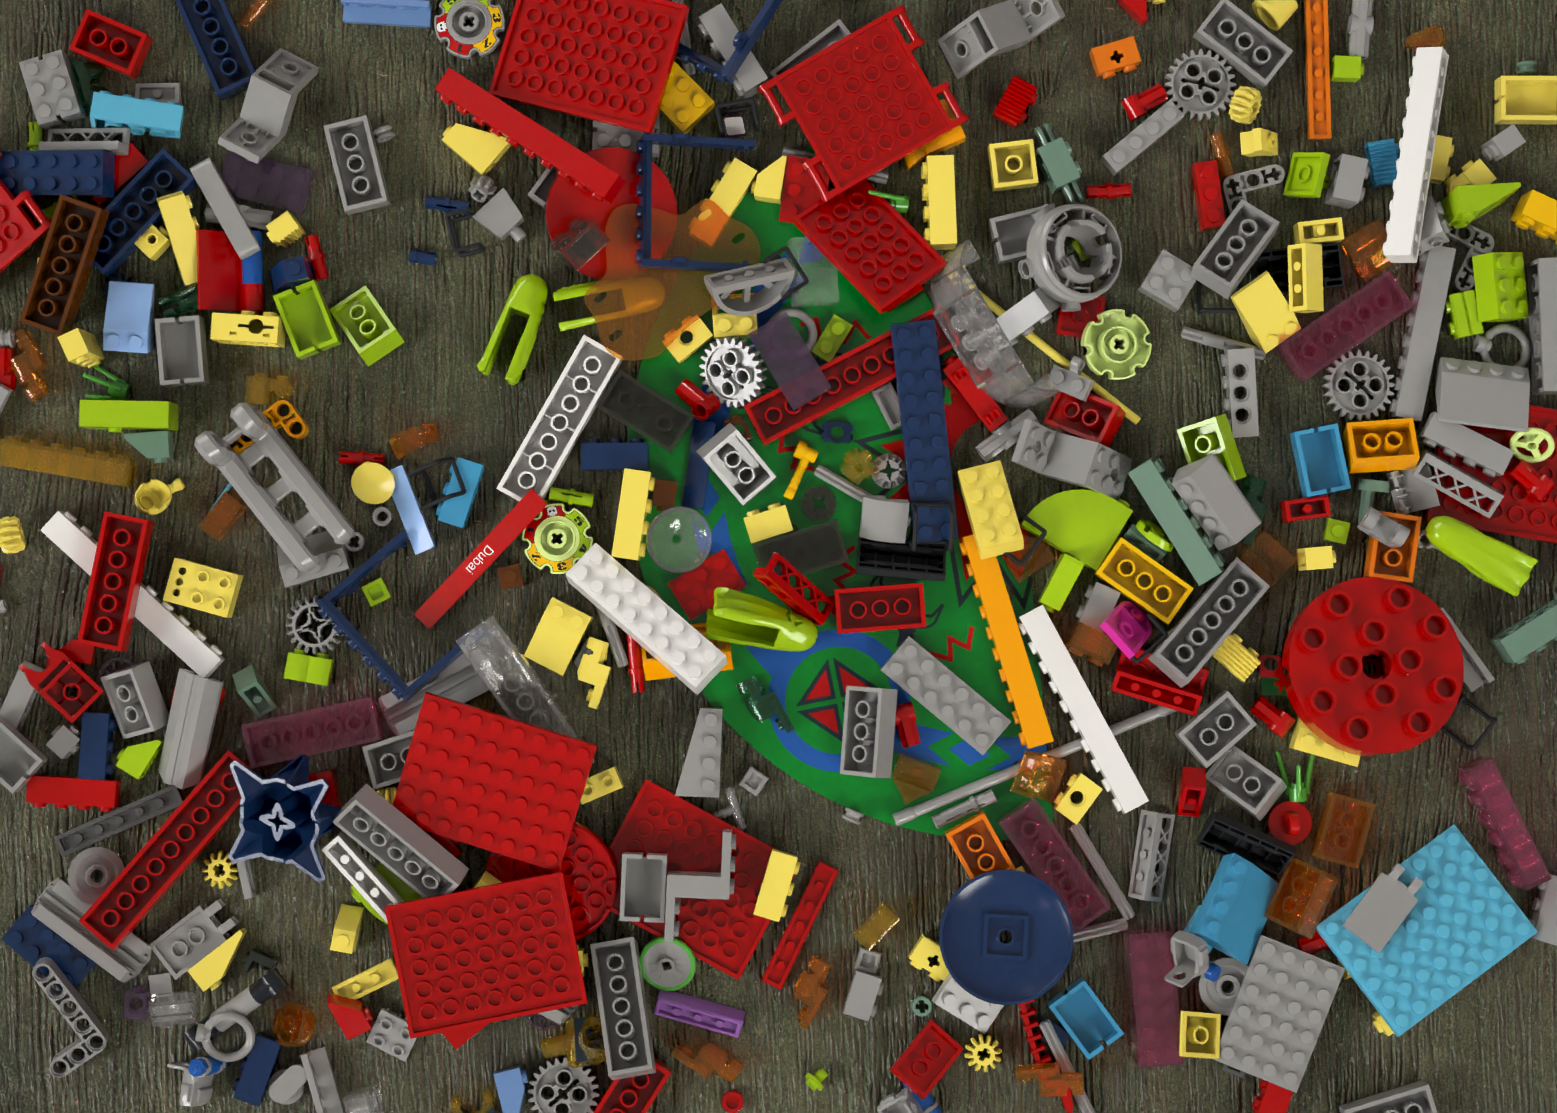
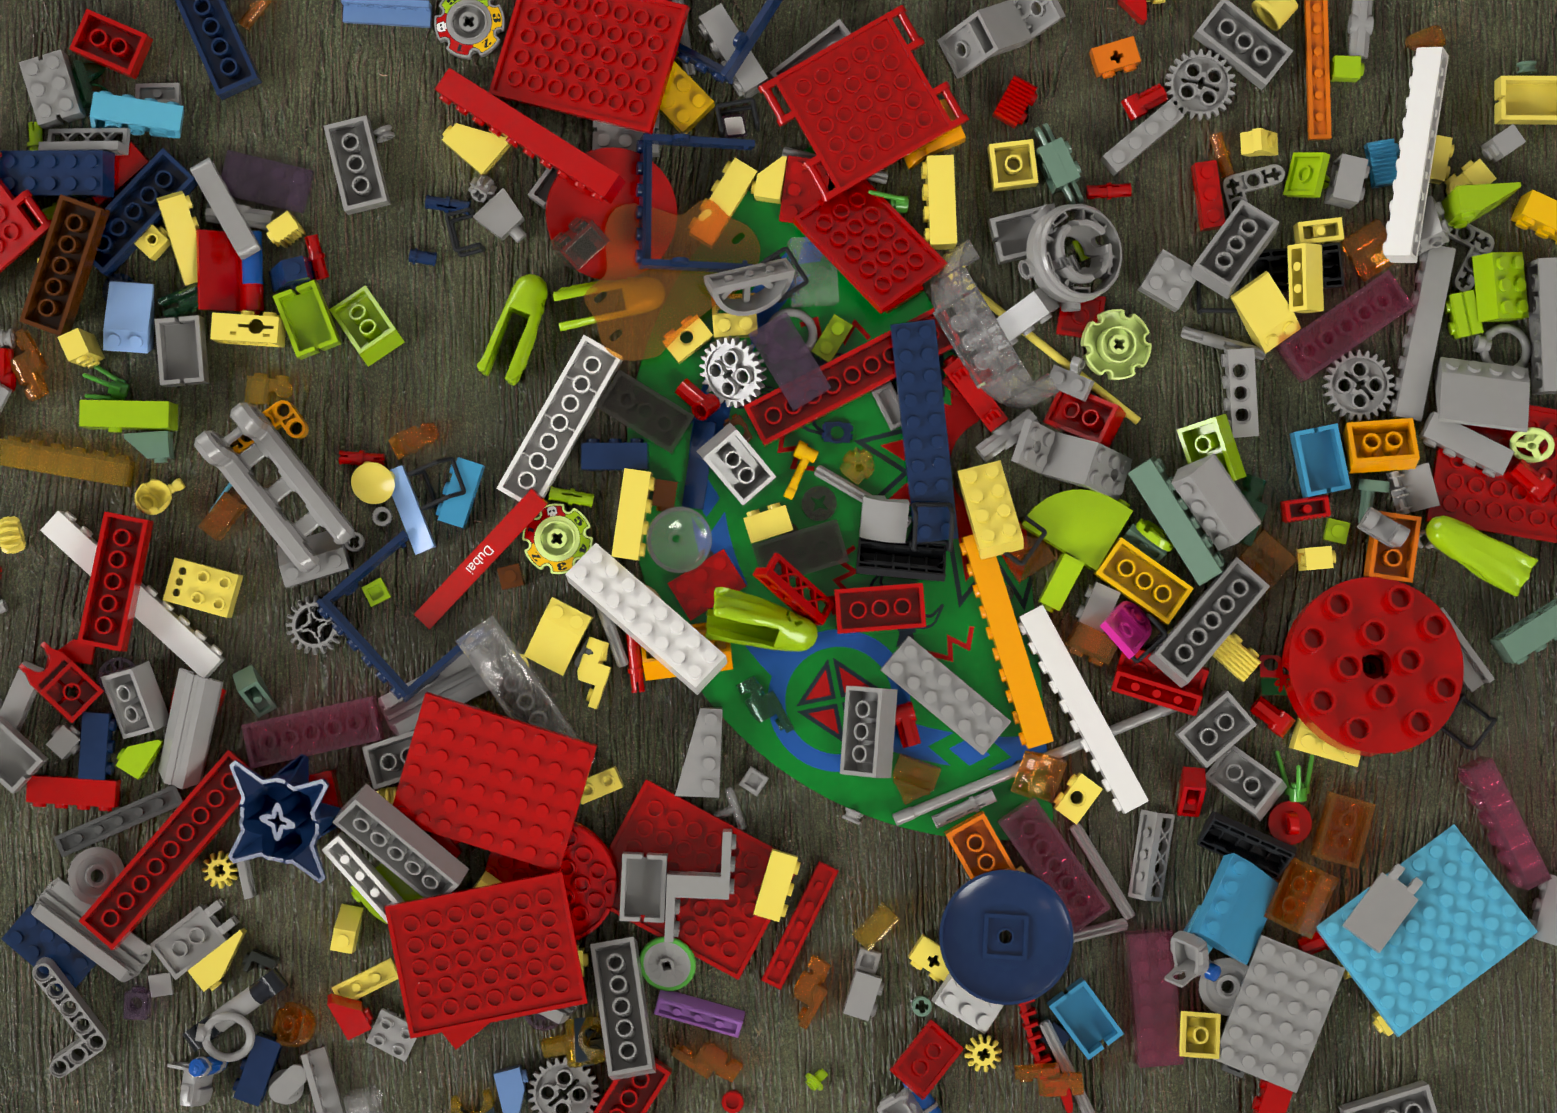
clear brick [149,990,200,1028] -> none
light grey bracket [218,48,319,164] -> none
lime brick [284,649,334,686] -> none
light grey gear [871,453,906,489] -> none
light yellow gear [1229,86,1262,124] -> none
light grey fence [1412,449,1504,519] -> none

